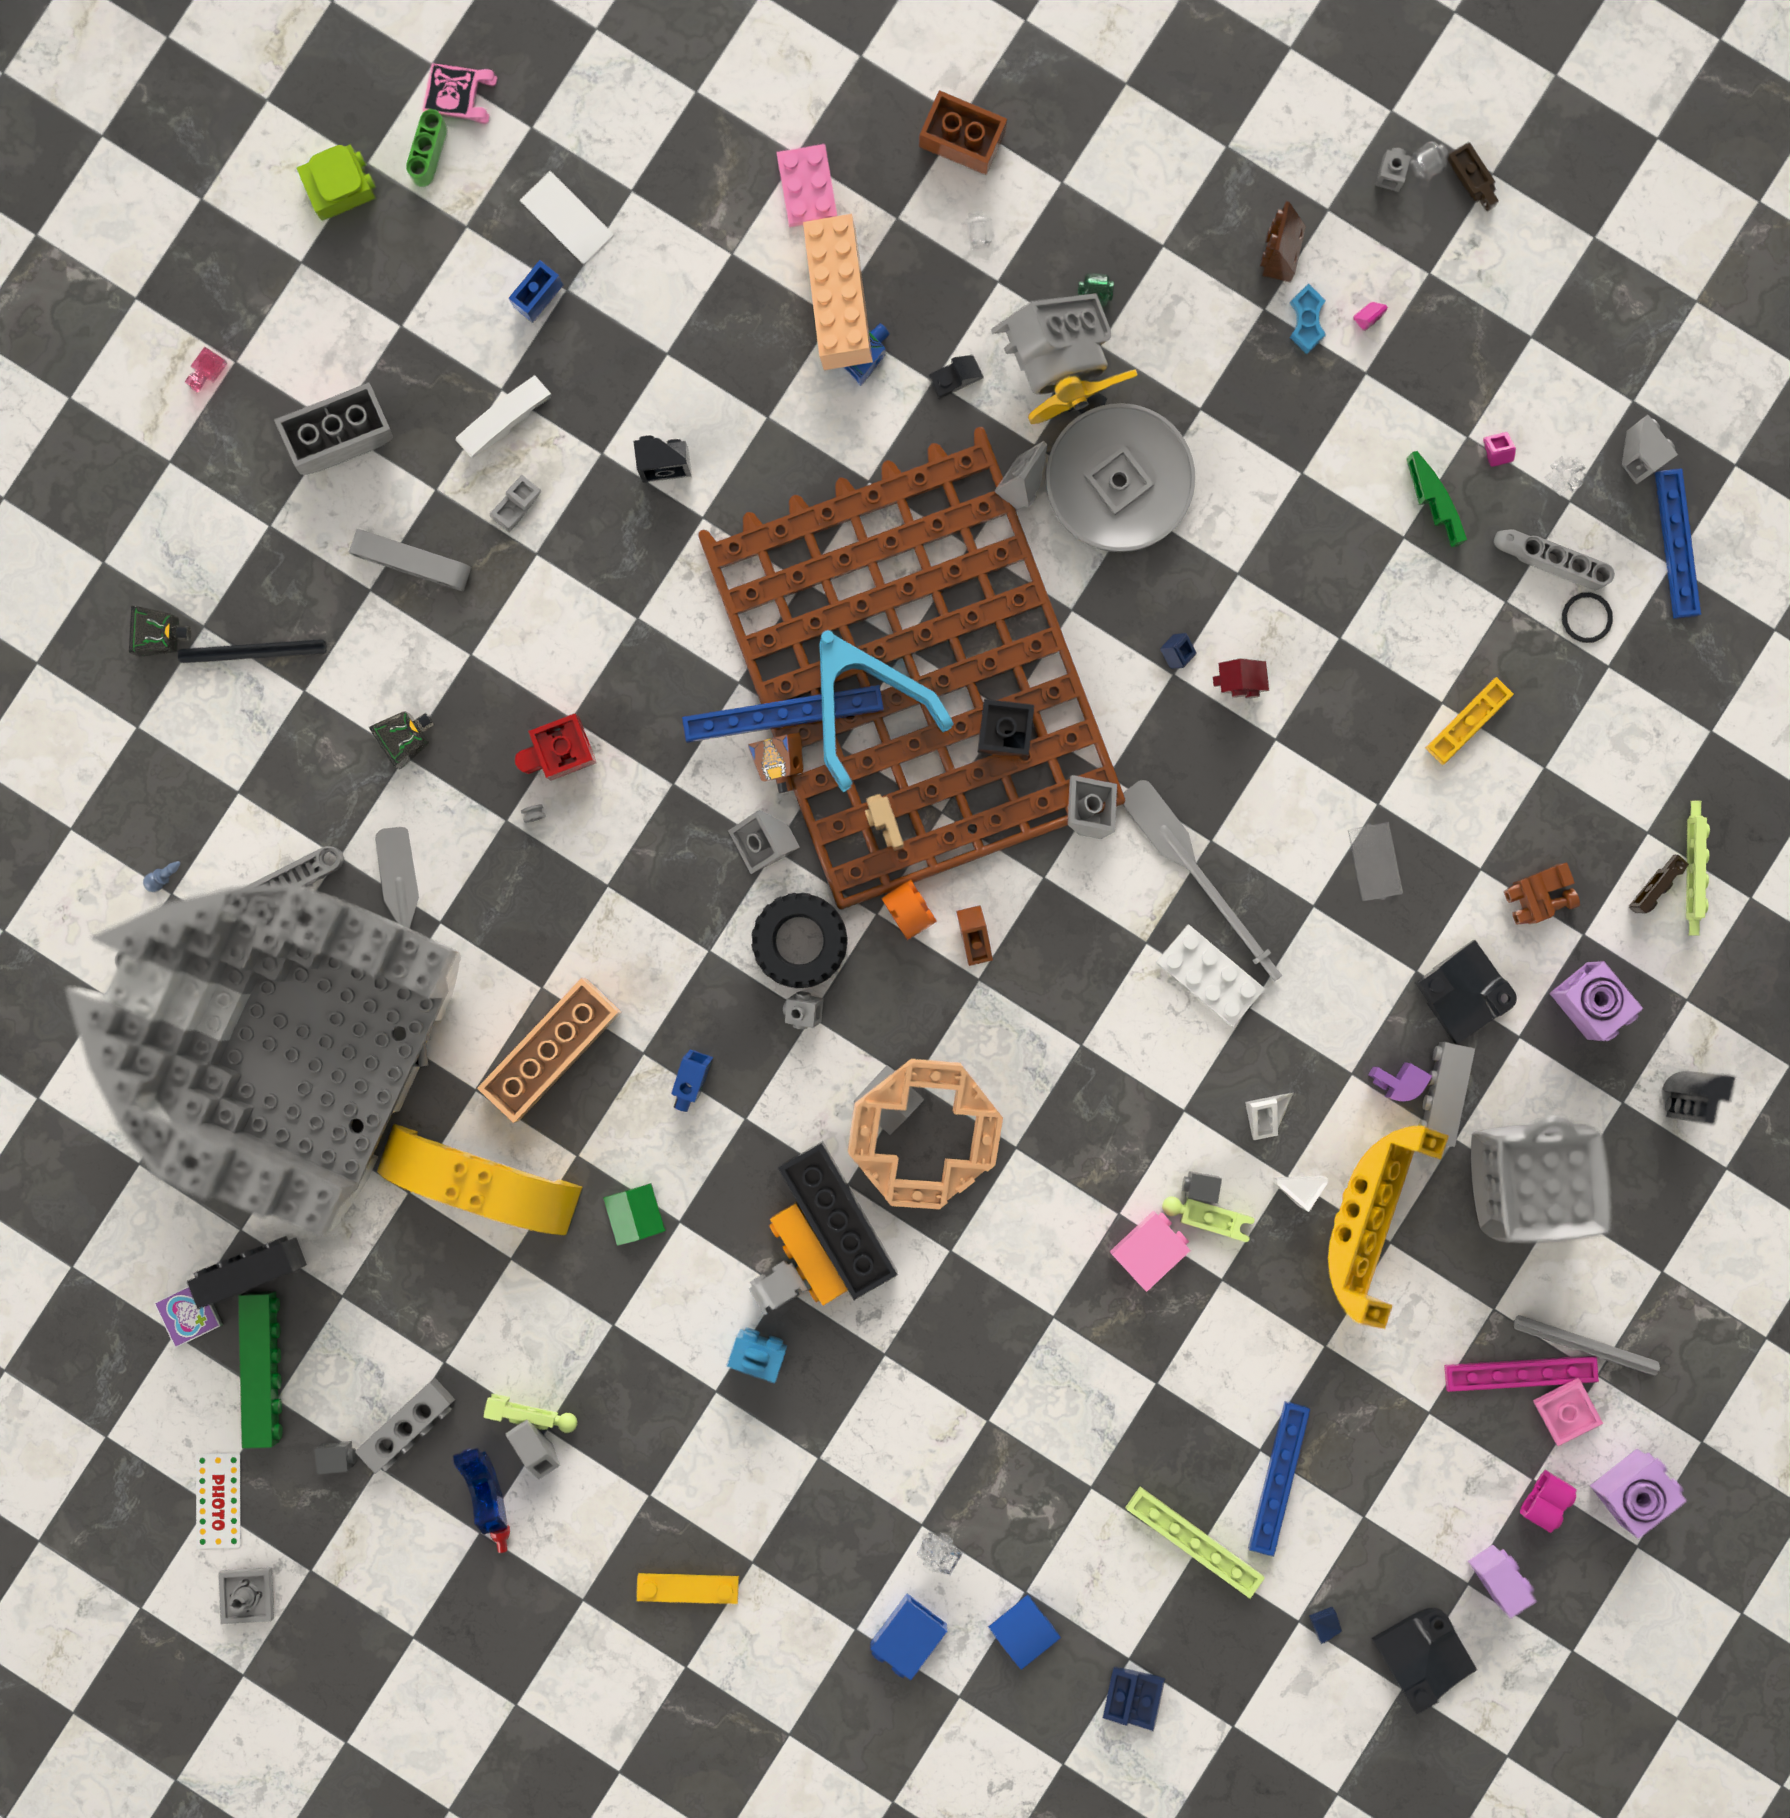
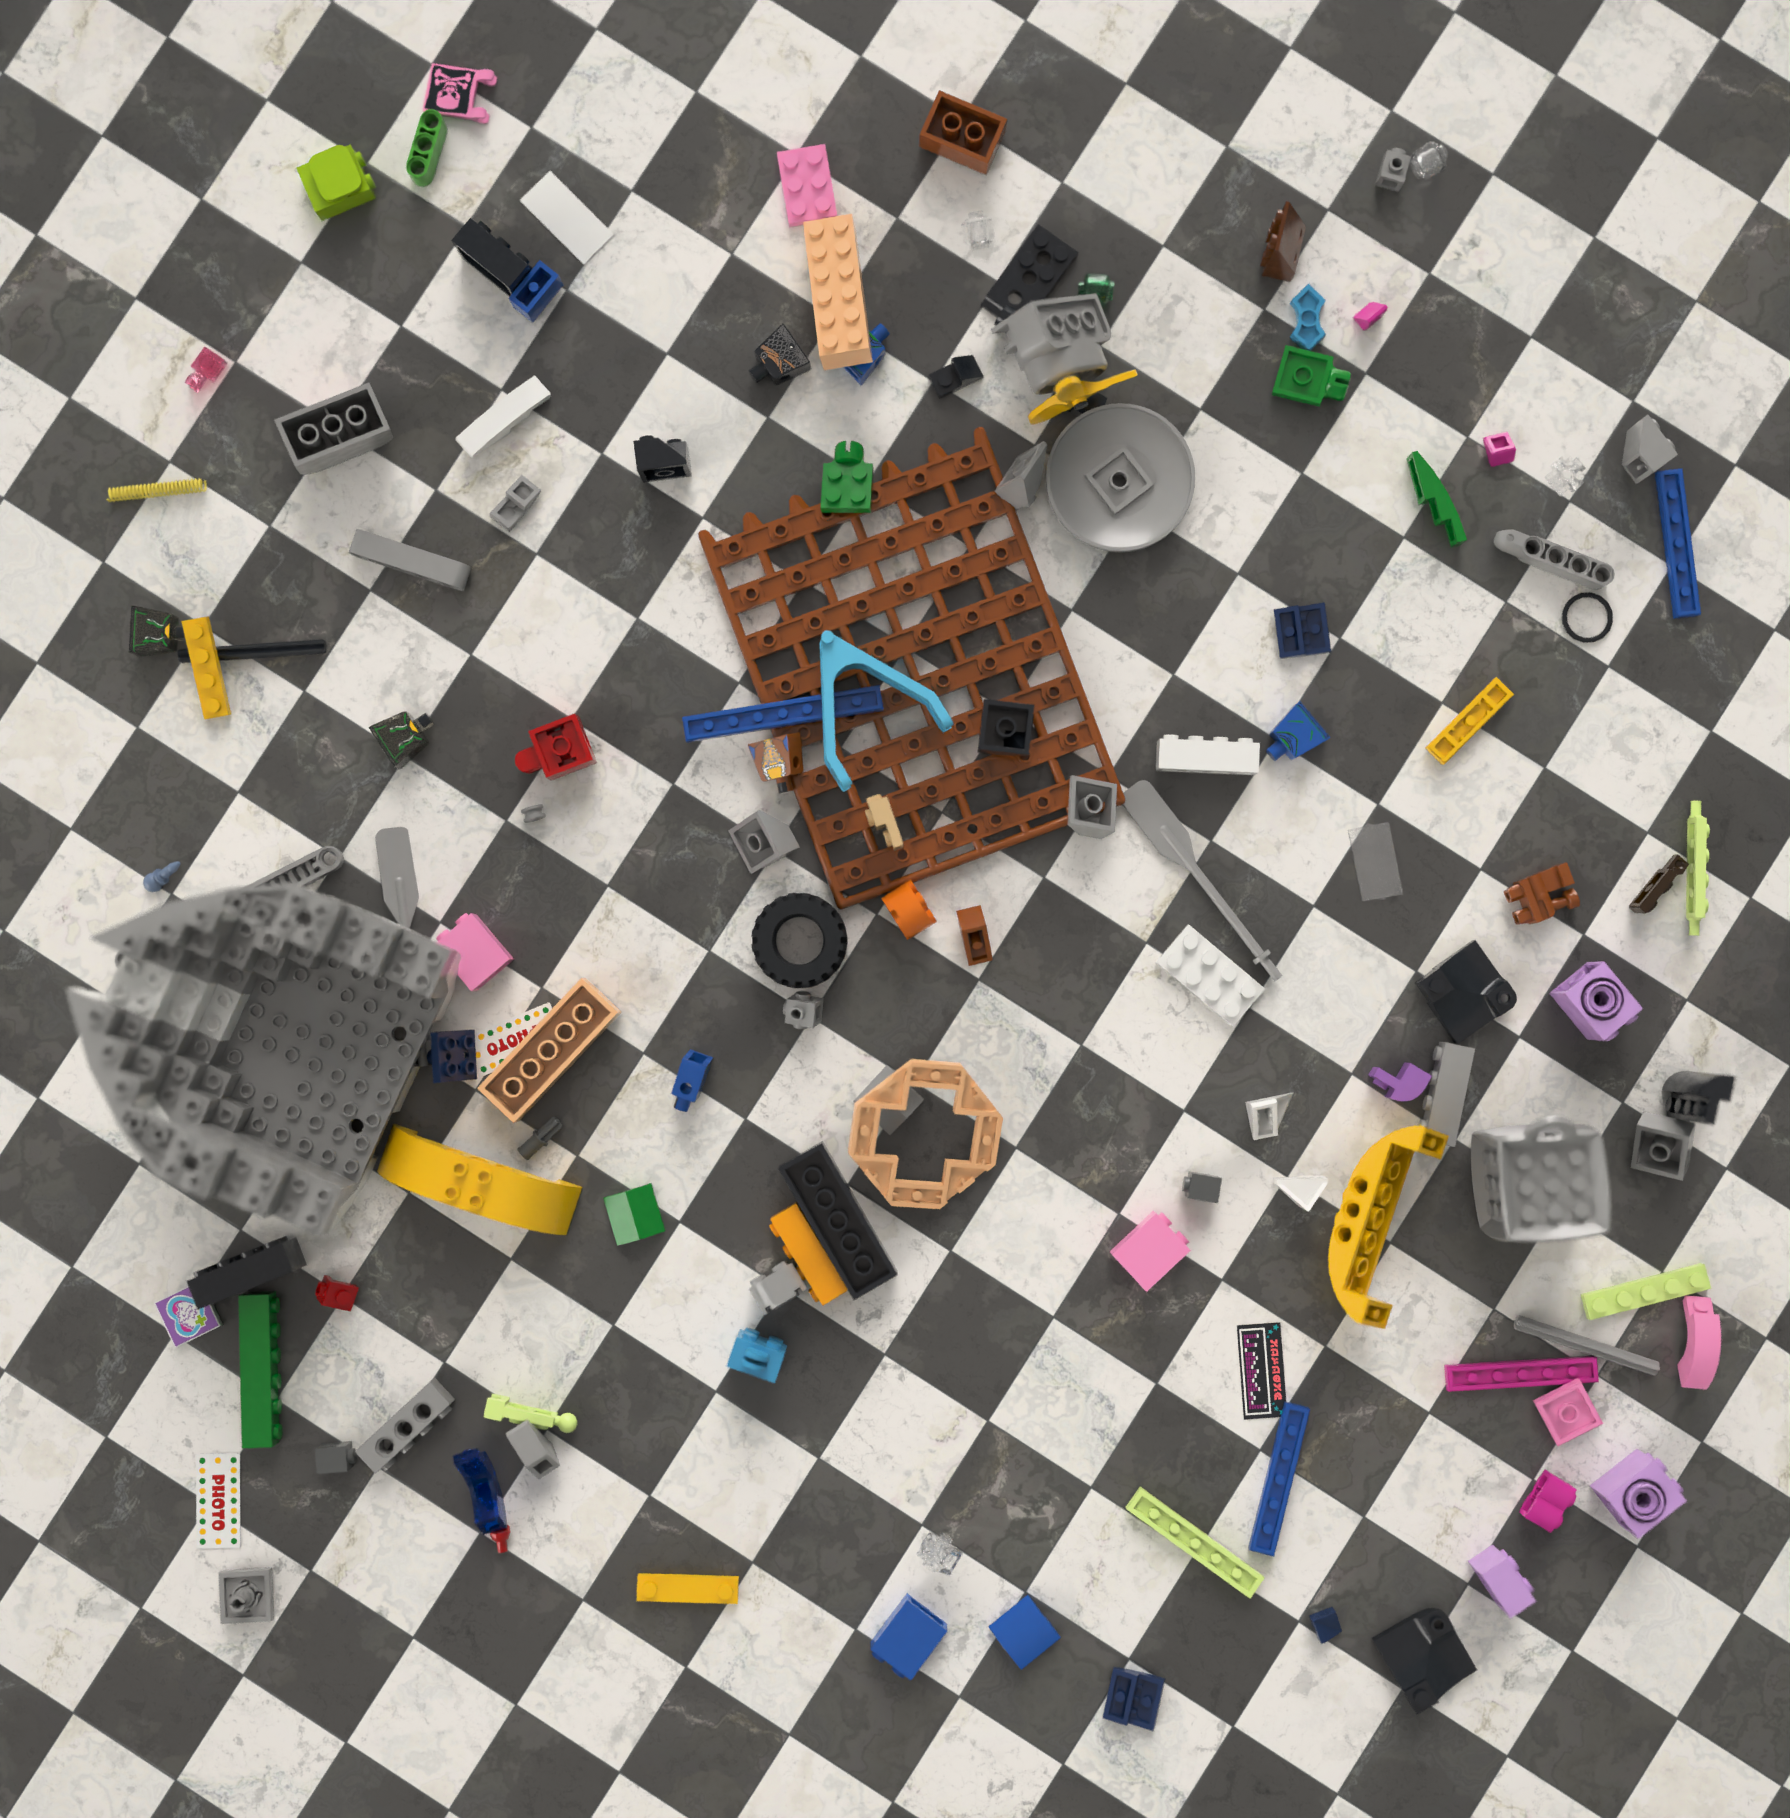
dark blue slope [1160,633,1197,669] -> none
yellowish green plate [1162,1196,1255,1242] -> none
dark red brick [1213,659,1269,699] -> none
dark brown hinge [1446,142,1499,211] -> none
none -> light yellow piece [107,478,207,502]
none -> yellow plate [181,616,231,719]
none -> red bracket [315,1275,359,1312]
none -> dark blue plate [427,1029,477,1083]
none -> bright pink brick [436,913,514,991]
none -> black piece [451,218,533,297]
none -> white sticker [475,1002,552,1077]
none -> dark grey axle [517,1117,563,1160]
none -> torso [748,324,811,385]
none -> green plate [821,441,874,513]
none -> black hinge [981,224,1078,333]
none -> white brick [1156,735,1260,775]
none -> black sticker [1237,1322,1286,1420]
none -> blue torso [1266,701,1330,761]
none -> green plate [1272,345,1351,407]
none -> dark blue slope [1274,602,1332,659]
none -> yellowish green plate [1580,1263,1711,1320]
none -> light grey slope [1631,1111,1696,1181]
none -> bright pink arch [1677,1295,1721,1390]

